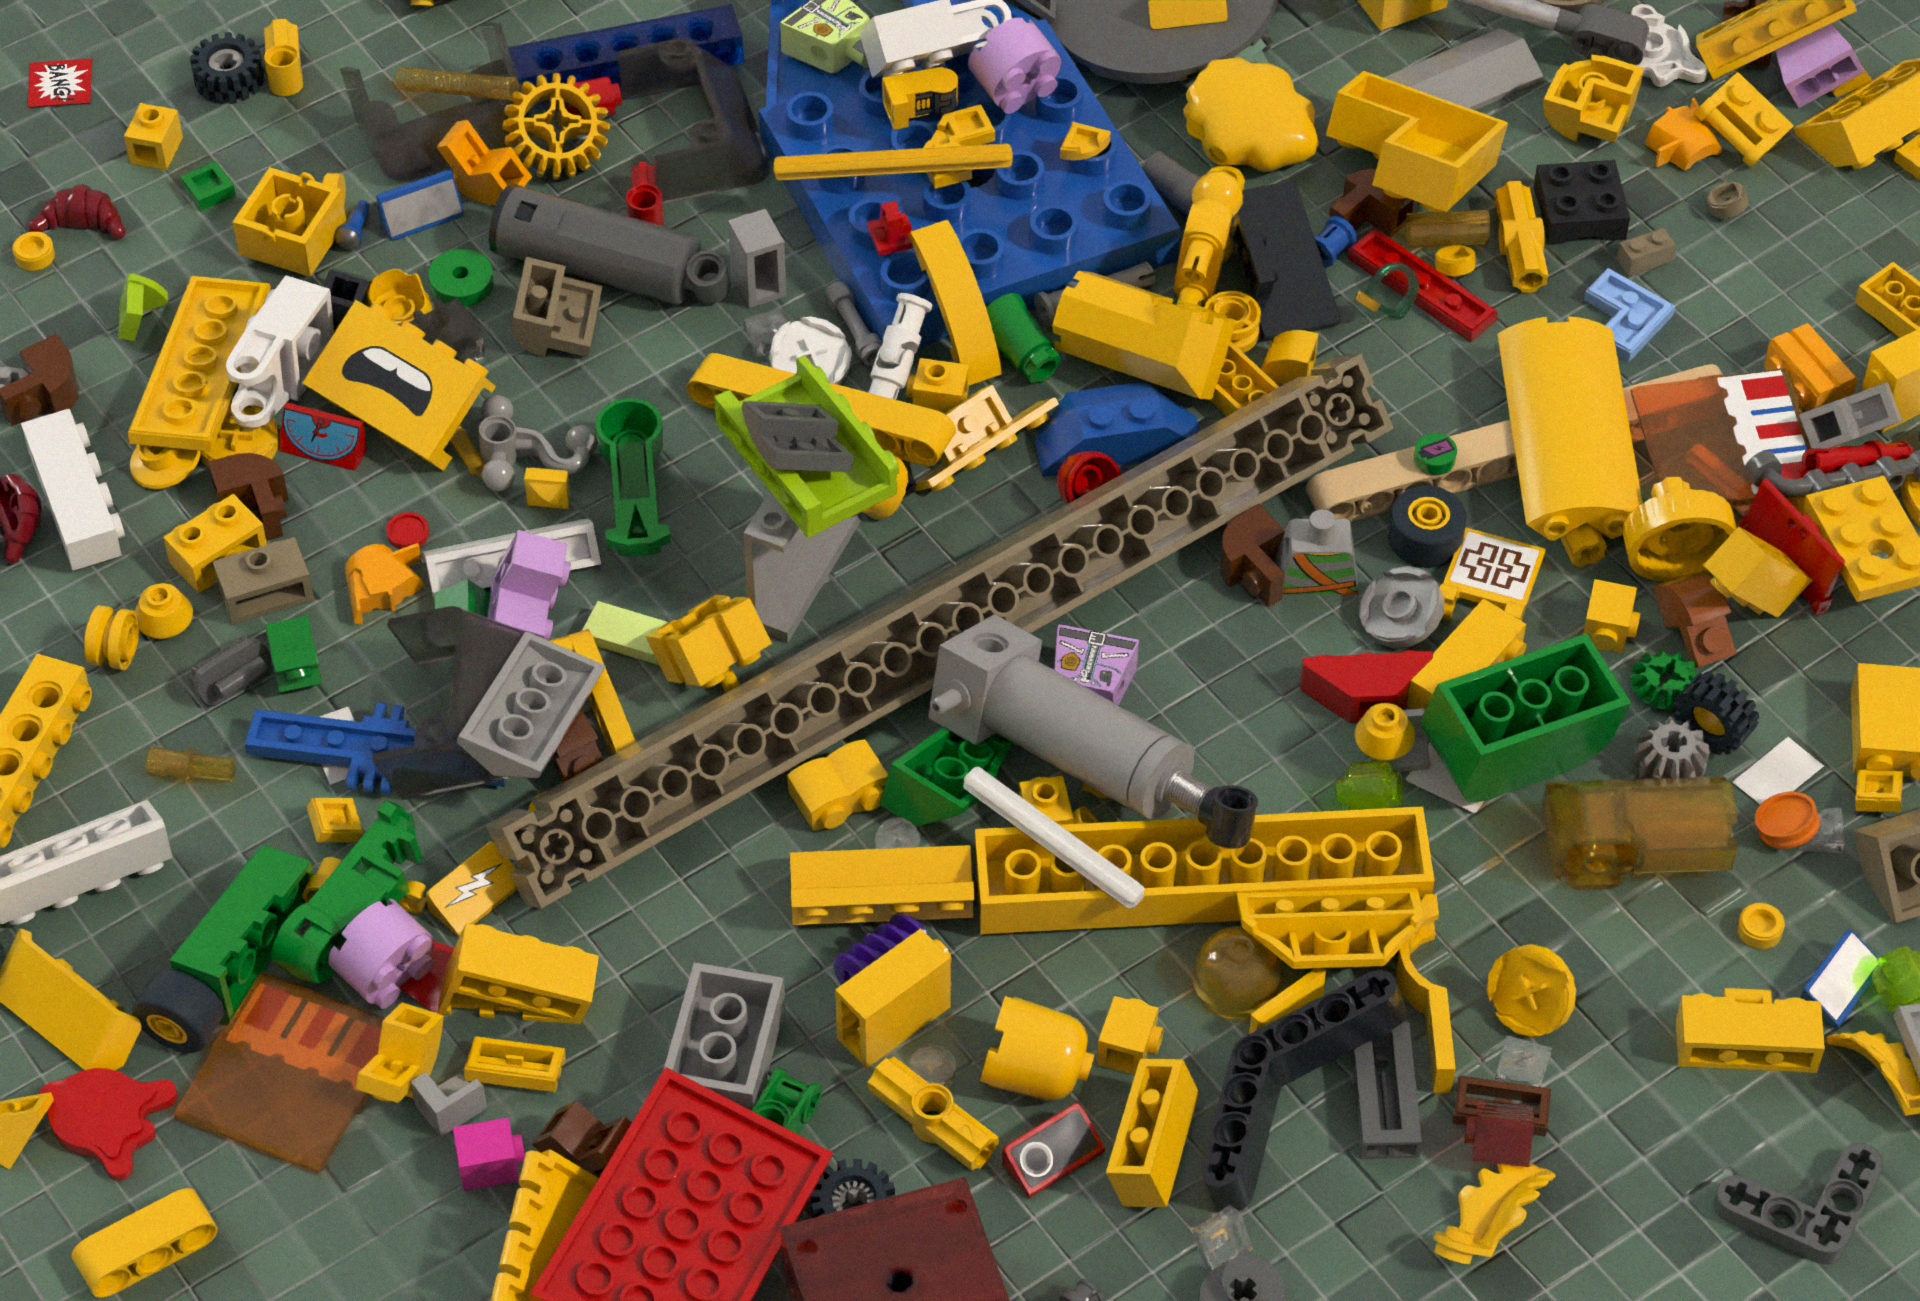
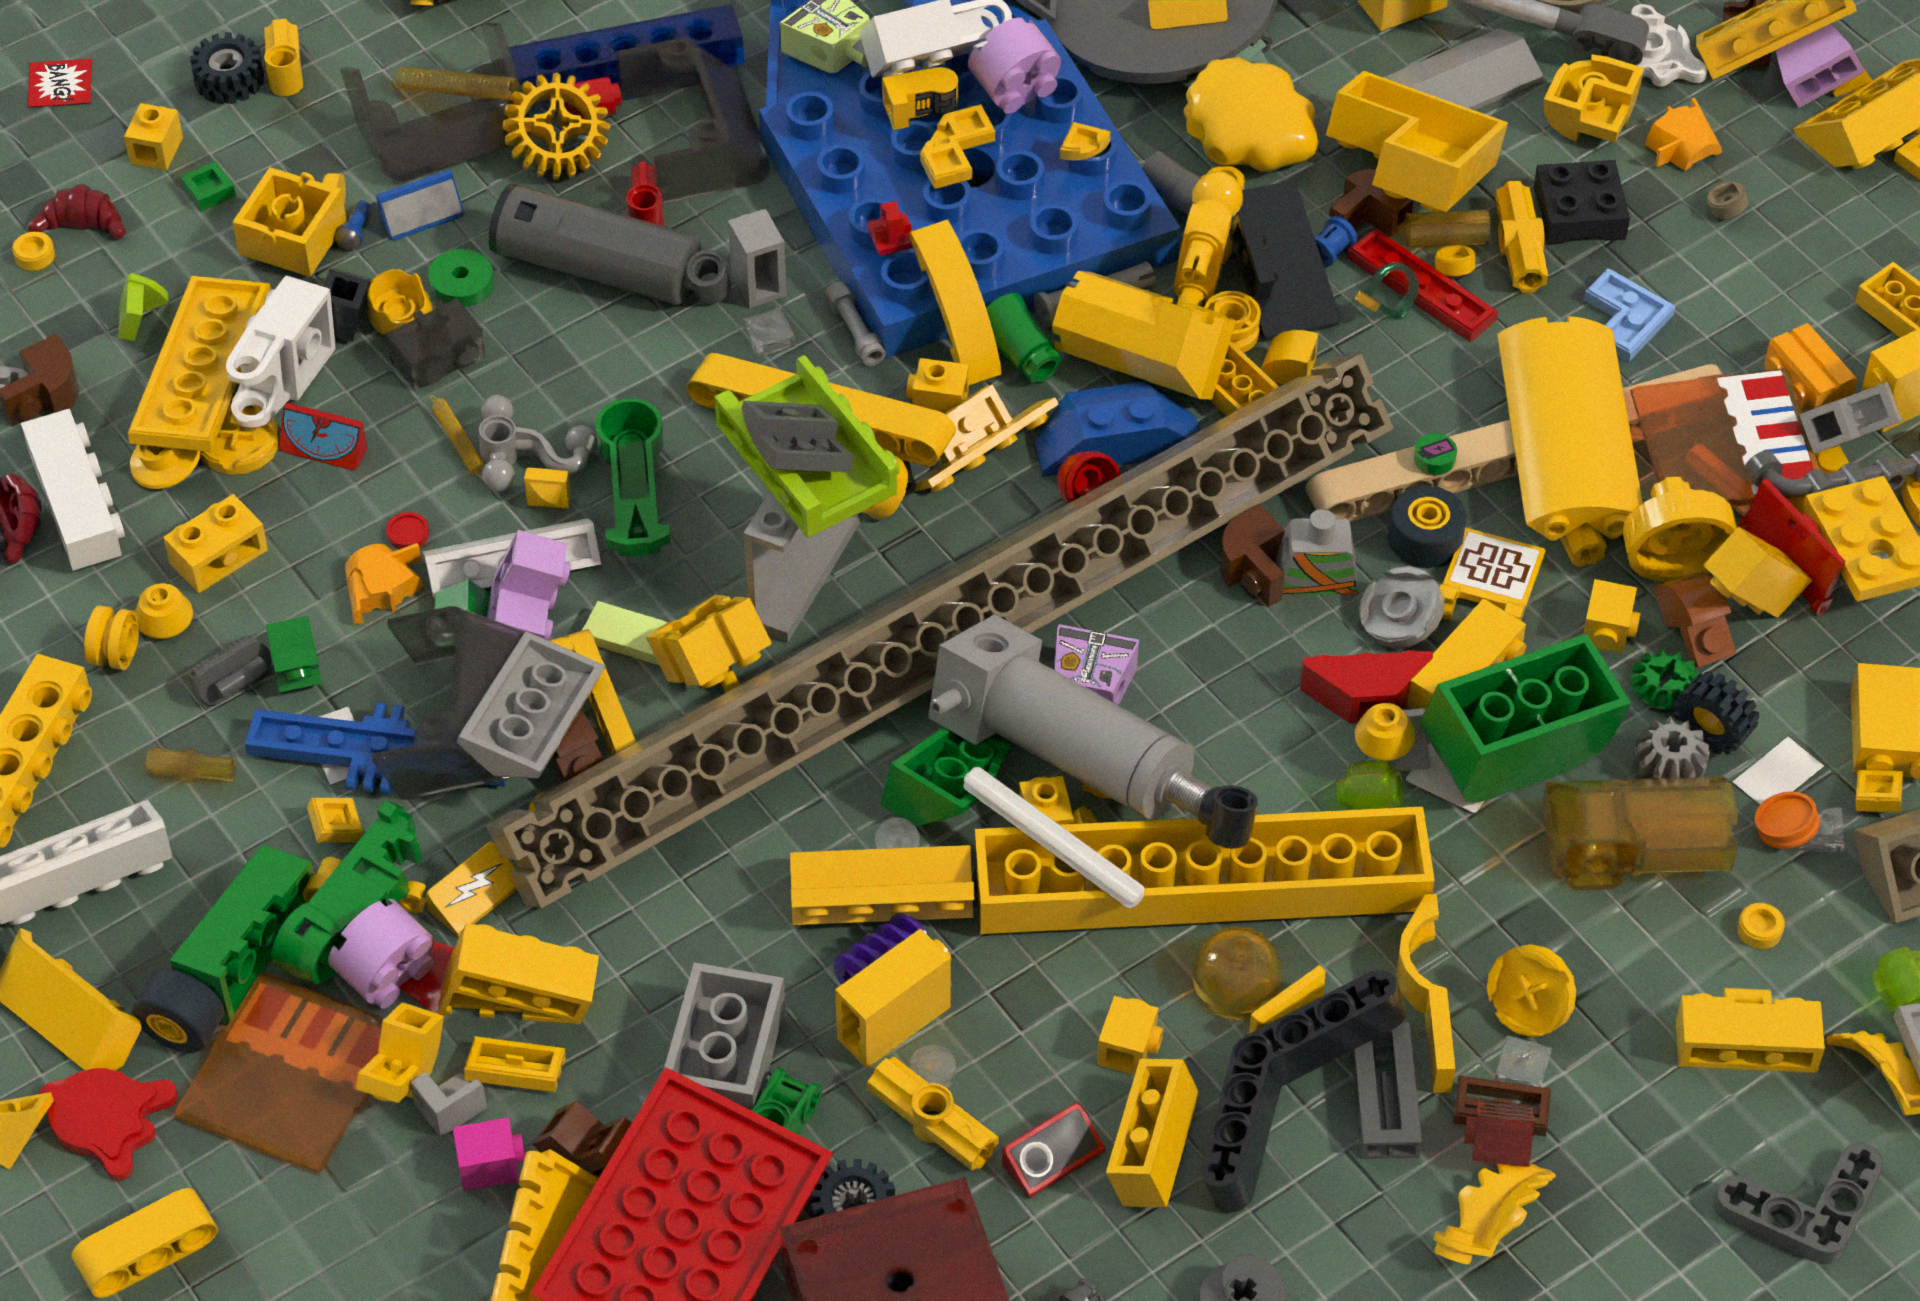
reddish brown brick [208,453,289,541] -> none
dark tan brick [212,537,314,625] -> none
yellow panel [302,300,496,471] -> none
light orange brick [437,120,532,205] -> none
dark tan brick [511,257,602,358] -> none
white tile [769,316,852,385] -> none
yellow axle [774,143,1013,181] -> none
yellow brick [787,739,888,831] -> none
white piece [868,293,933,400] -> none
yellow cylinder [980,996,1095,1101] -> none
clear tile [1190,1205,1253,1271] -> none
yellow wedge [1236,887,1424,969] -> none
dark tan piece [1617,228,1676,276] -> none
yellow plate [1694,72,1794,168] -> none
red pin [1801,440,1914,474] -> none
slope [1801,929,1884,1030] -> none

